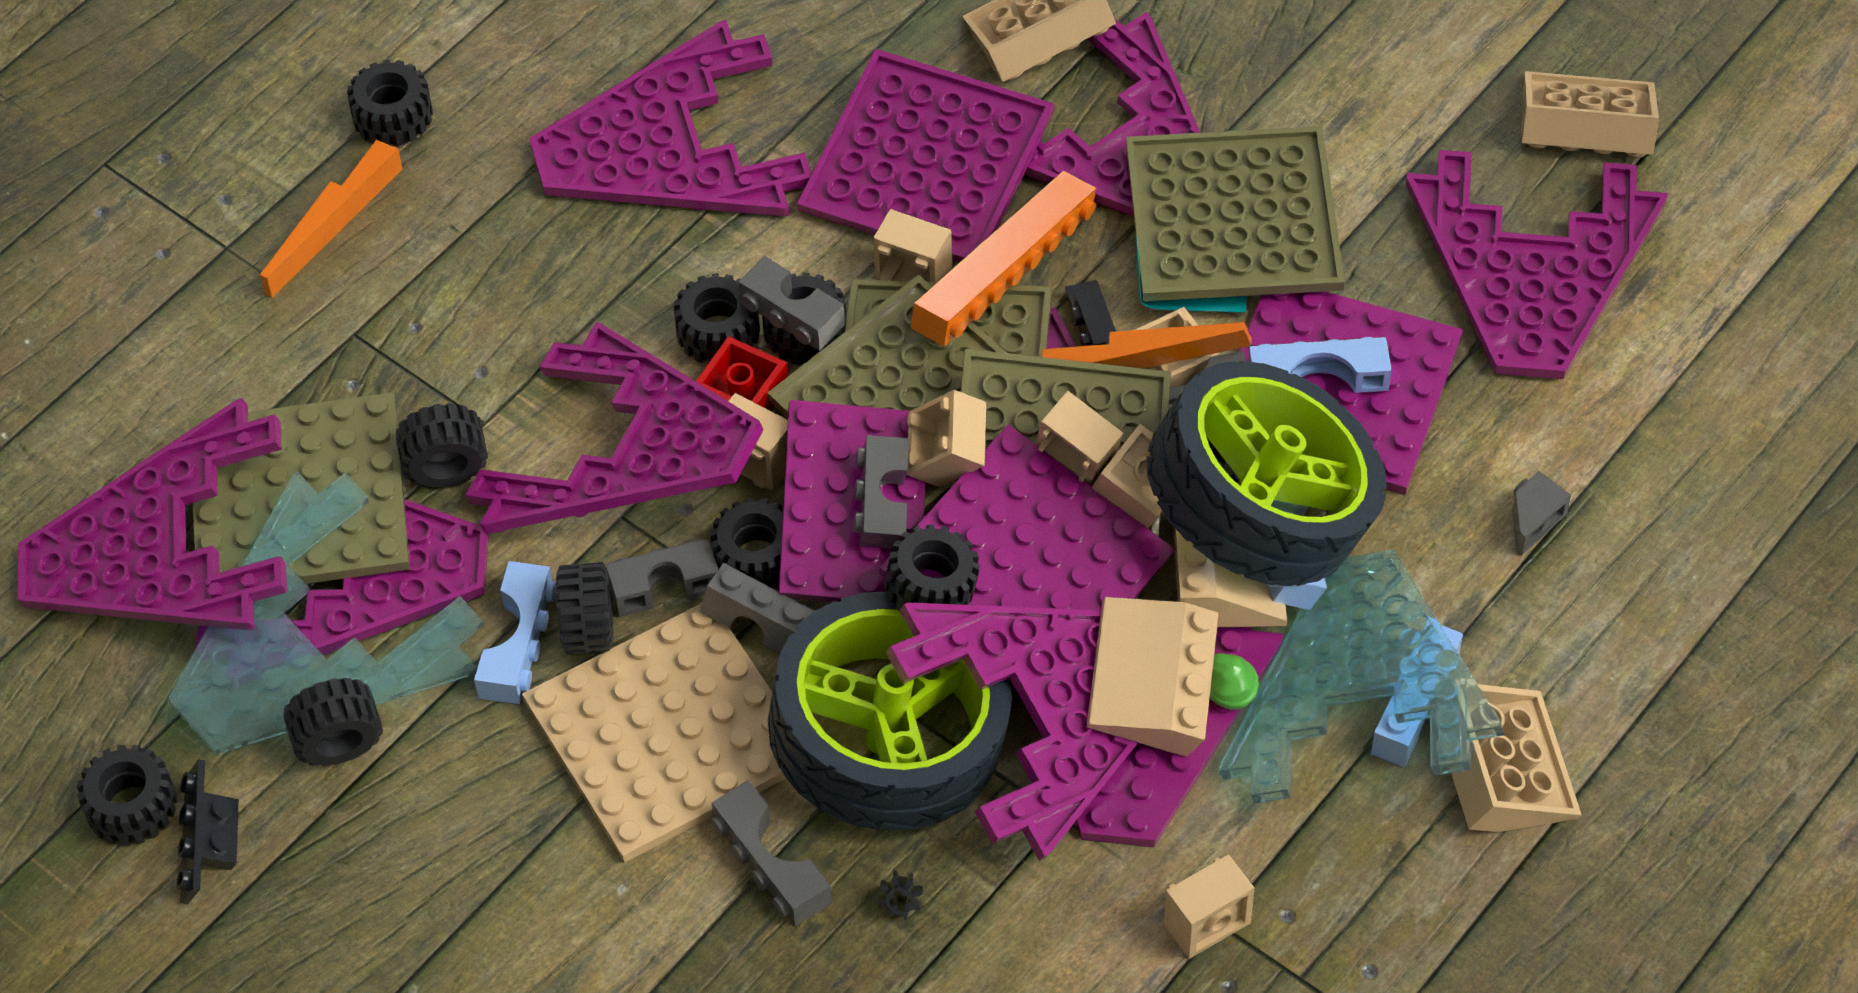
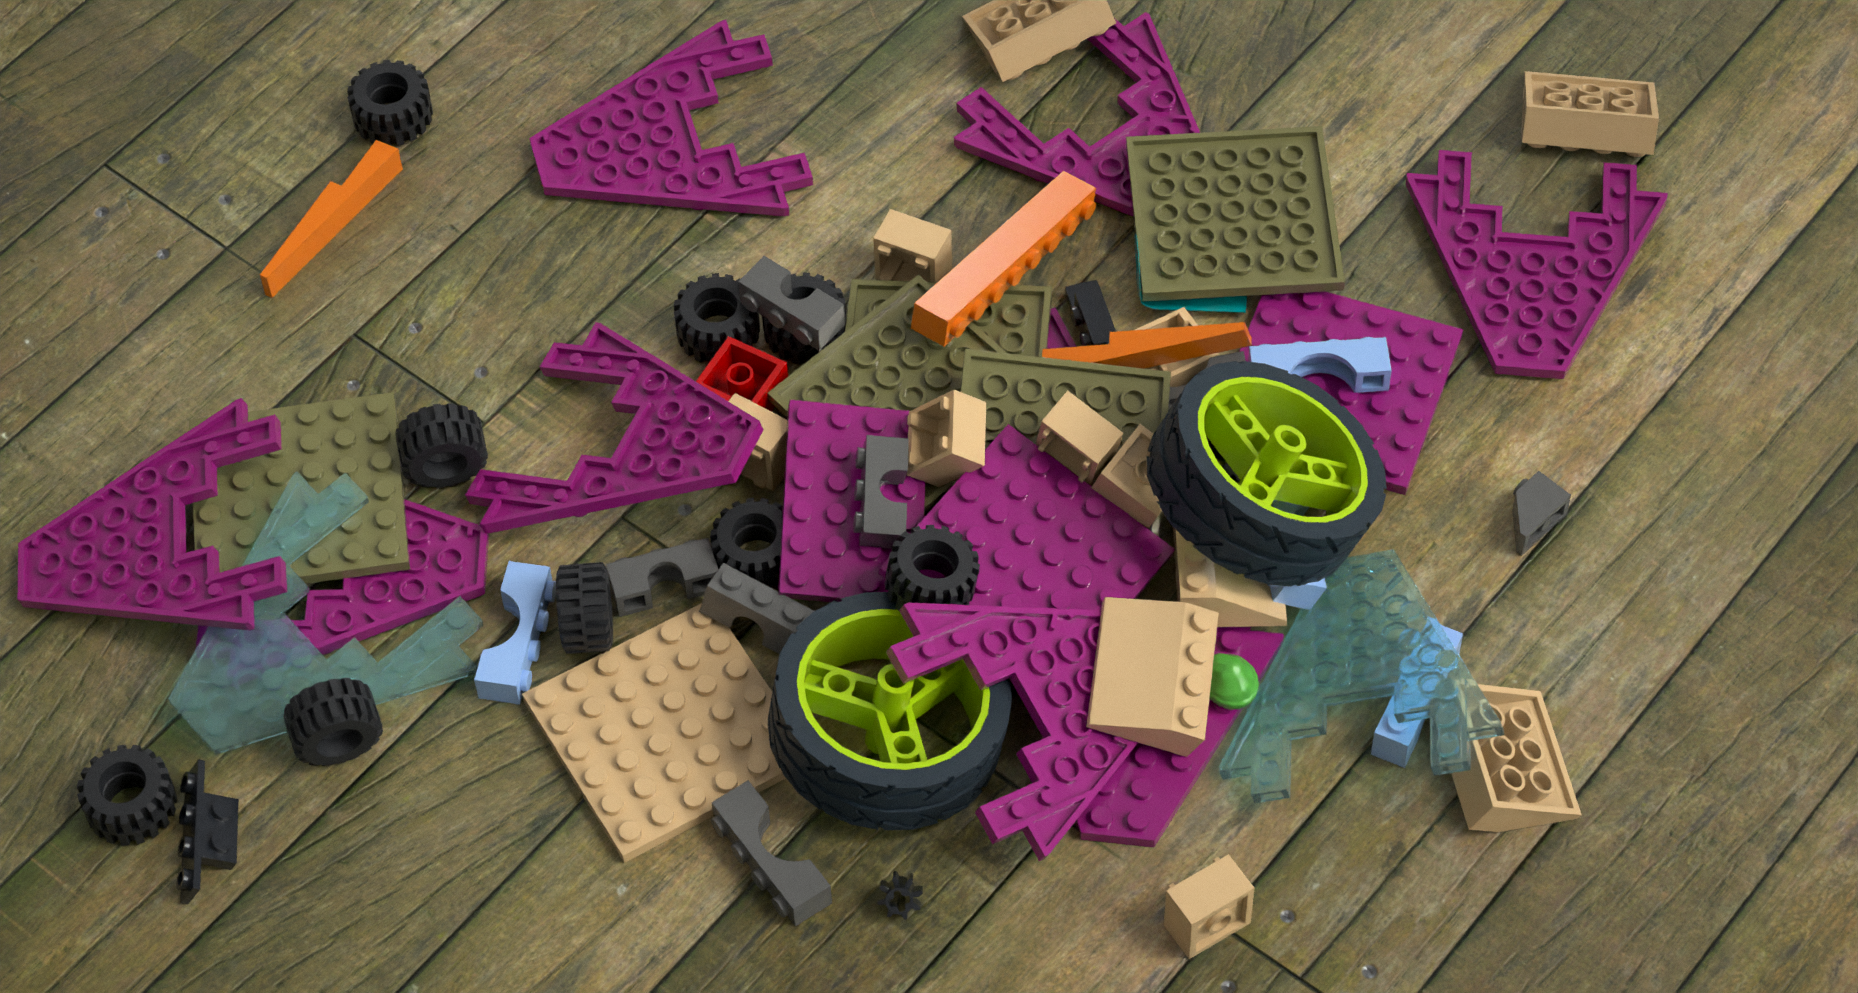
magenta plate [797,49,1055,262] -> none

